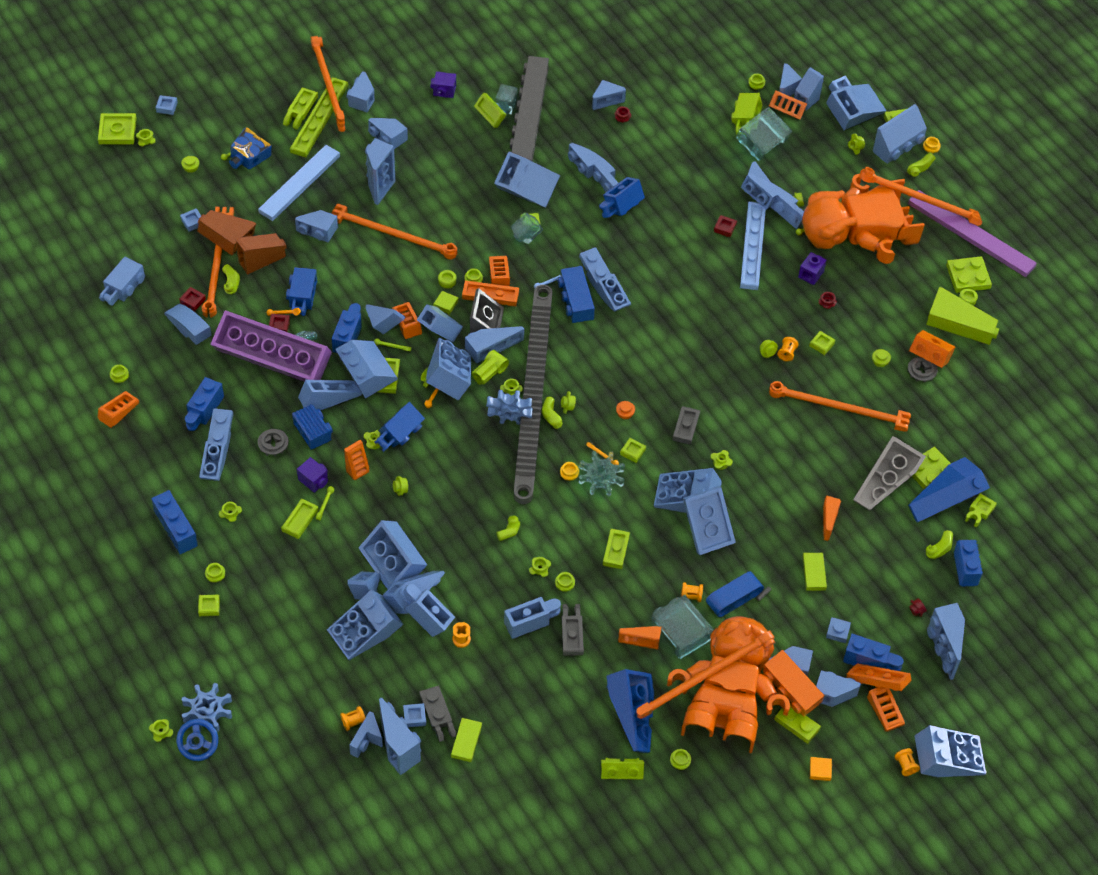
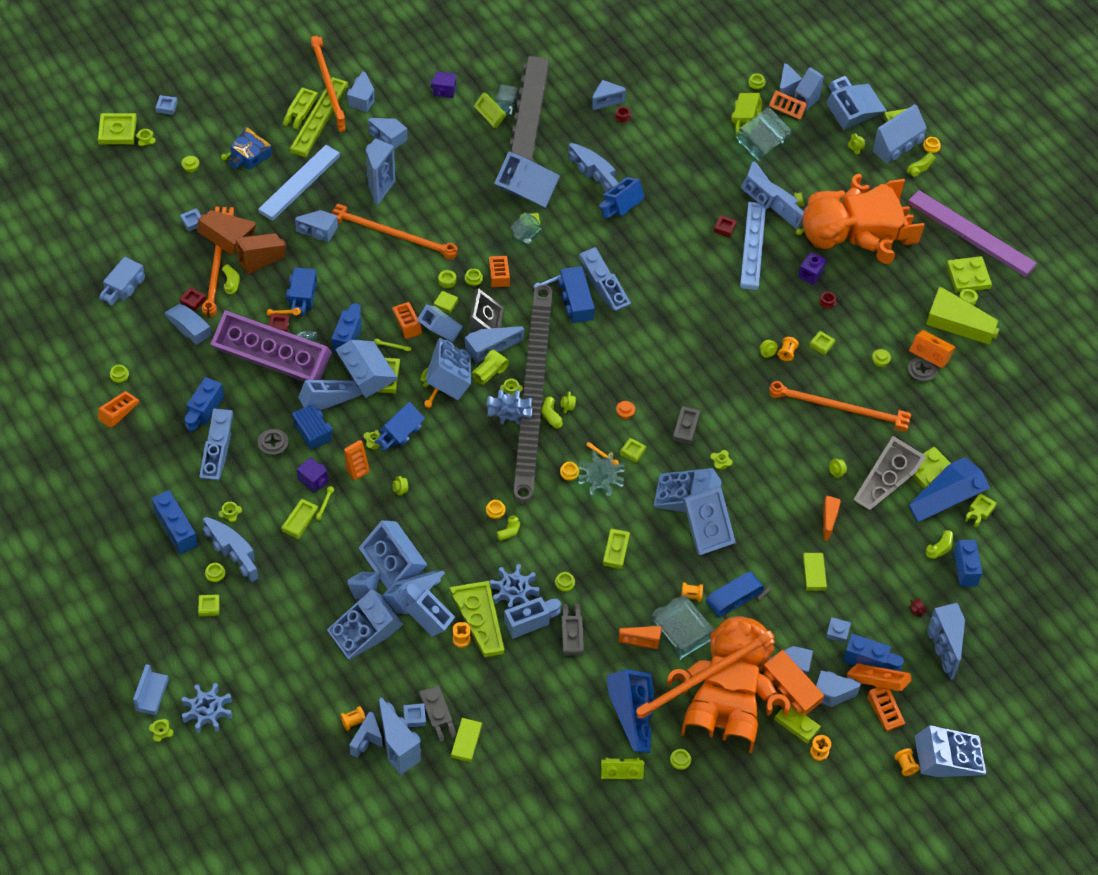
blue piece [176,719,218,761] -> none
medium blue slope [365,305,405,334] -> none
orange plate [462,280,519,306] -> none
lime plate [529,557,551,577] -> none
light orange tile [810,757,832,781] -> none
orange hinge [859,167,982,226] -> none
none -> medium blue panel [133,664,169,715]
none -> medium blue slope [202,517,258,582]
none -> lime wing [449,581,505,658]
none -> yellow plate [486,500,505,519]
none -> medium blue gear [490,564,539,609]
none -> light orange bush [810,735,831,761]
none -> lime plate [829,458,847,478]

